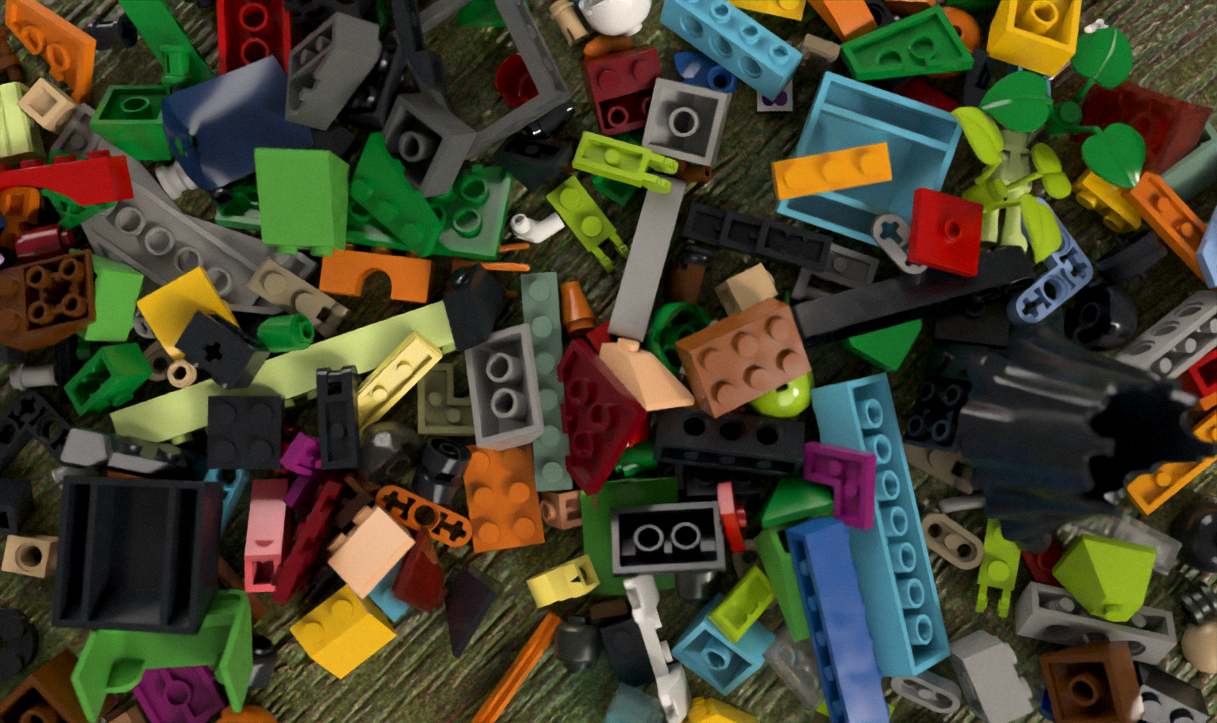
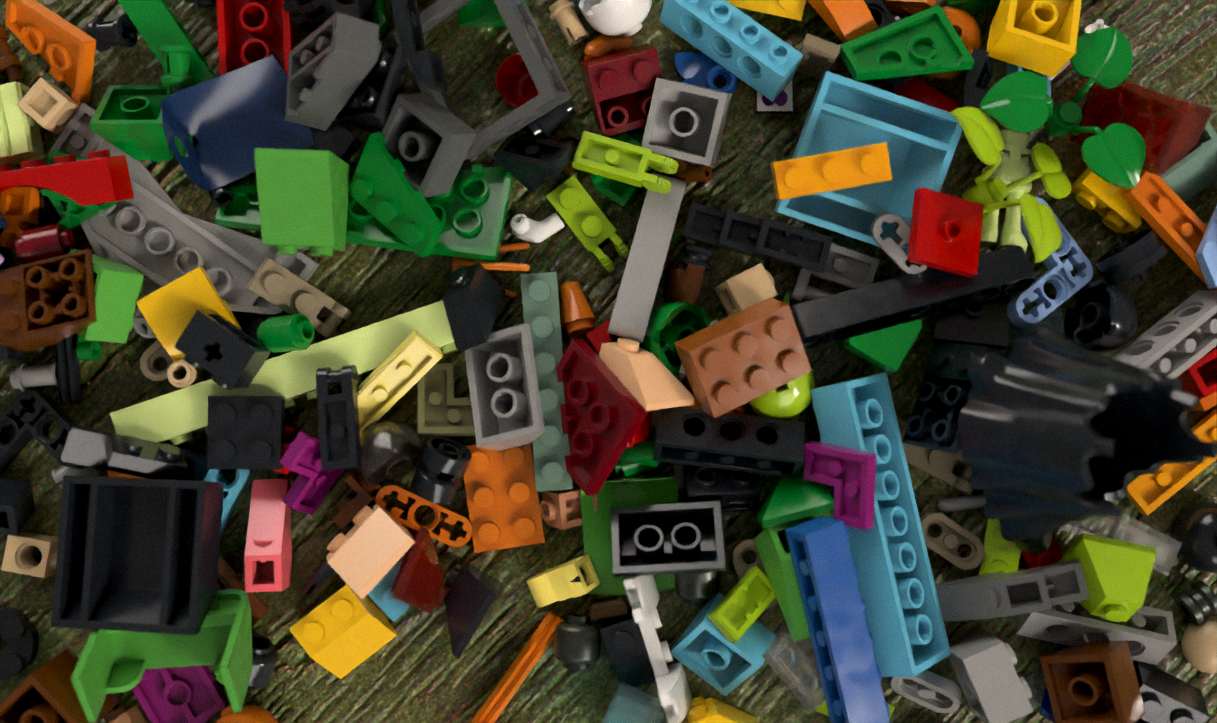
green brick [63,343,154,417] -> none
light grey wheel [155,157,199,200] -> none
dark red plate [270,473,347,605] -> none
orange arch [319,244,436,305] -> none
red plate [717,482,748,553] -> none
none -> dark grey slope [935,559,1090,621]

